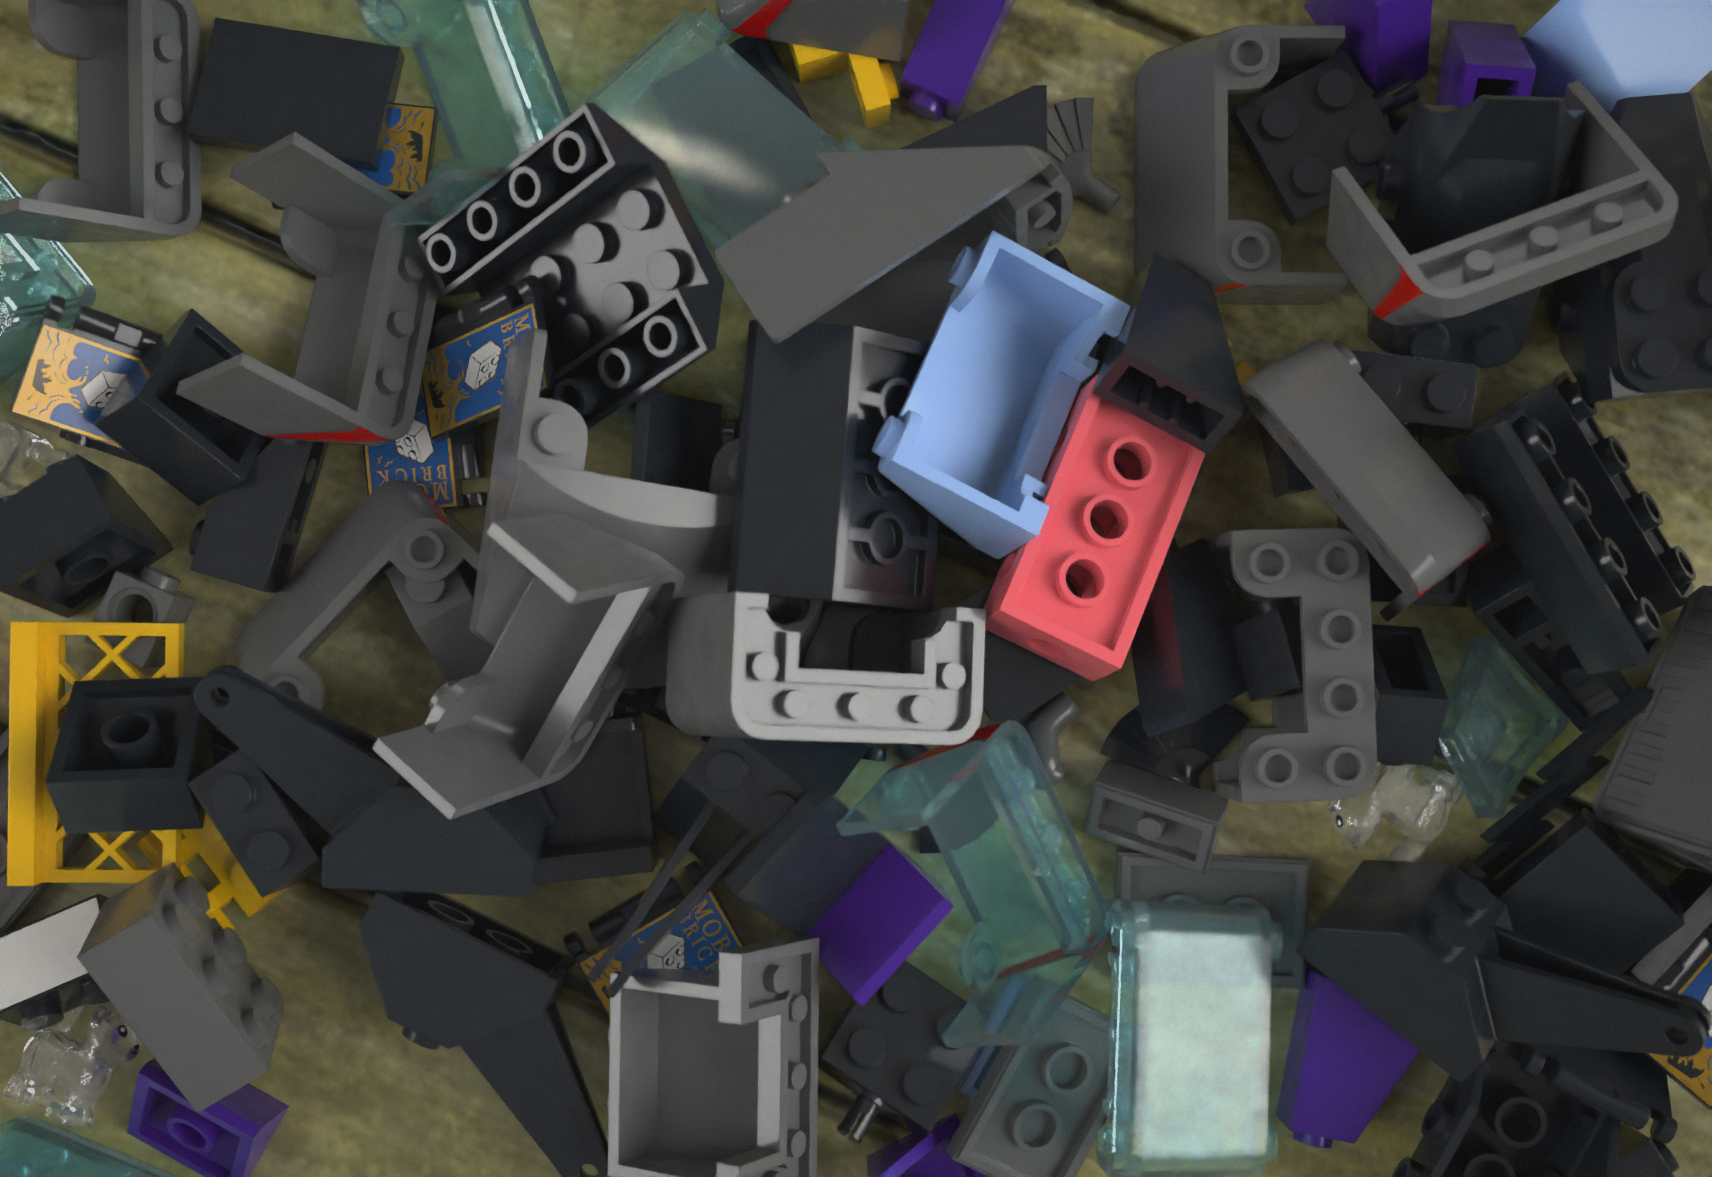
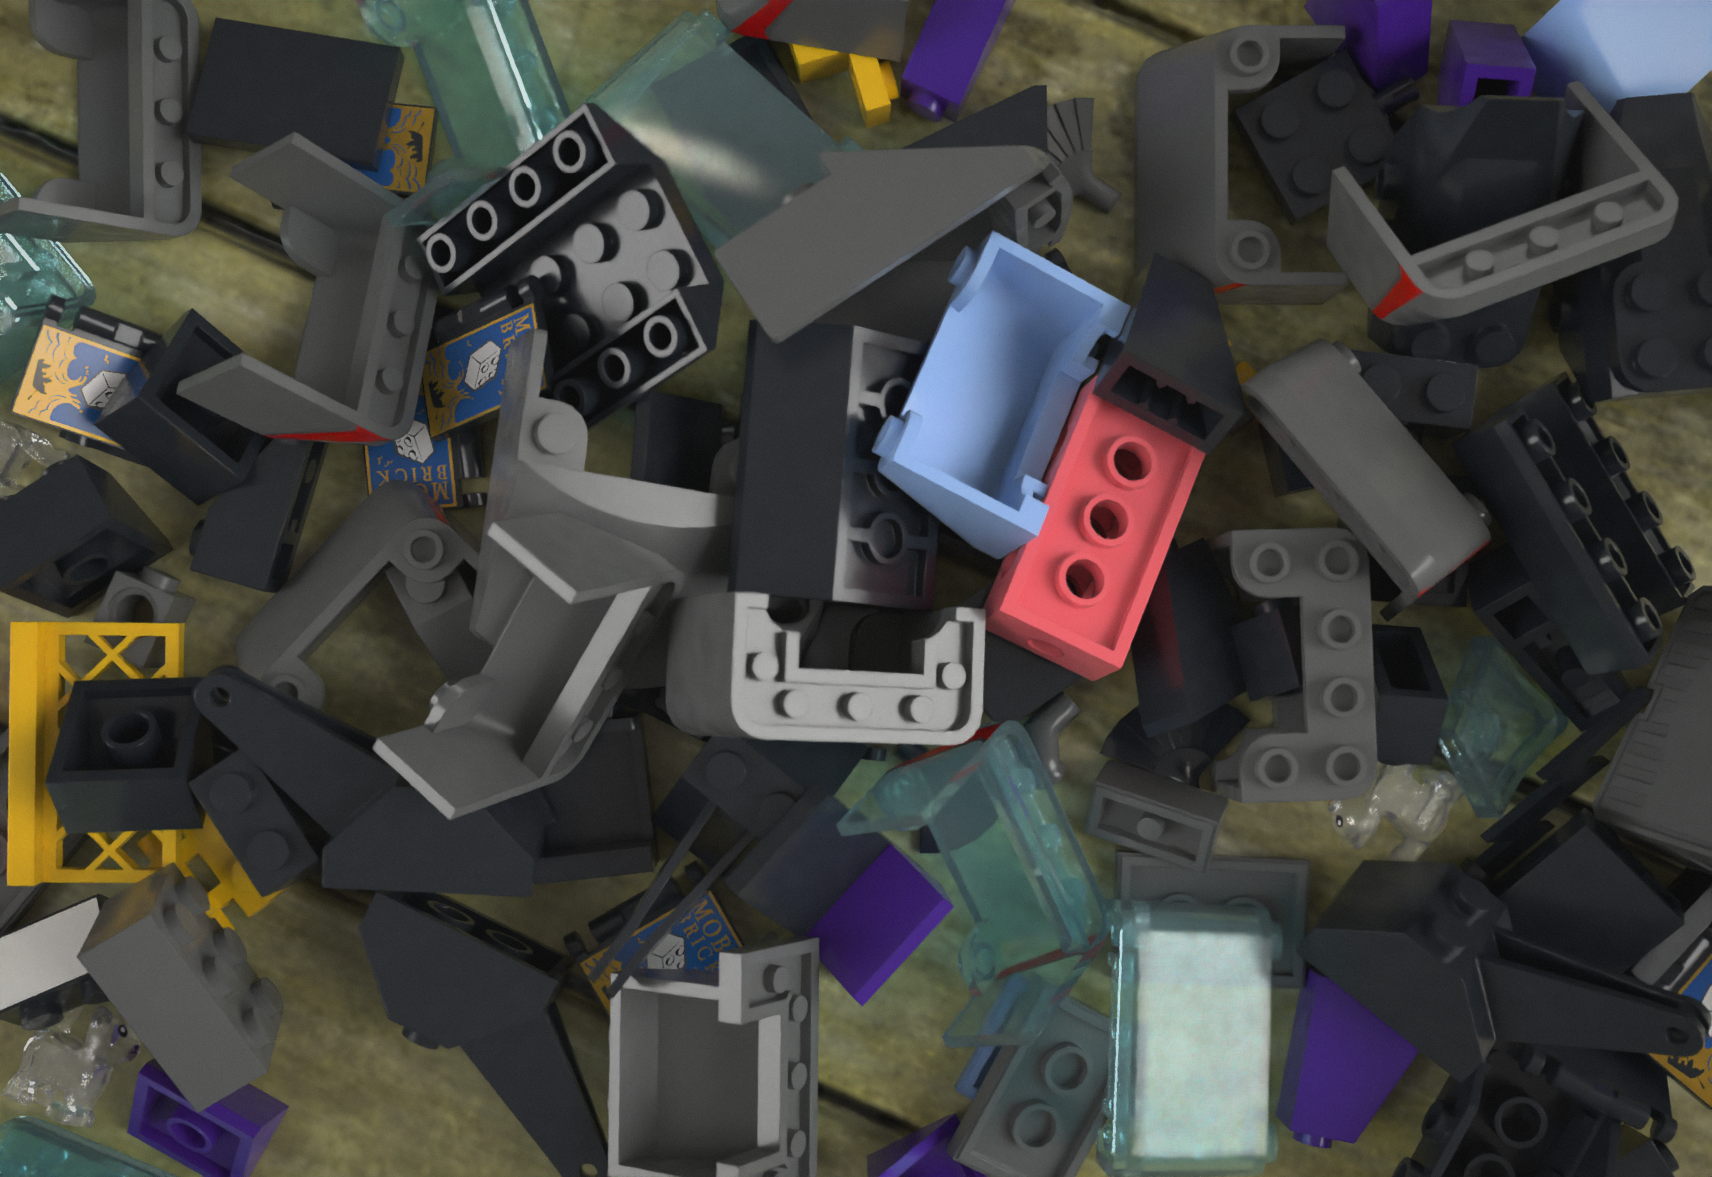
black plate [818,960,994,1144] -> none

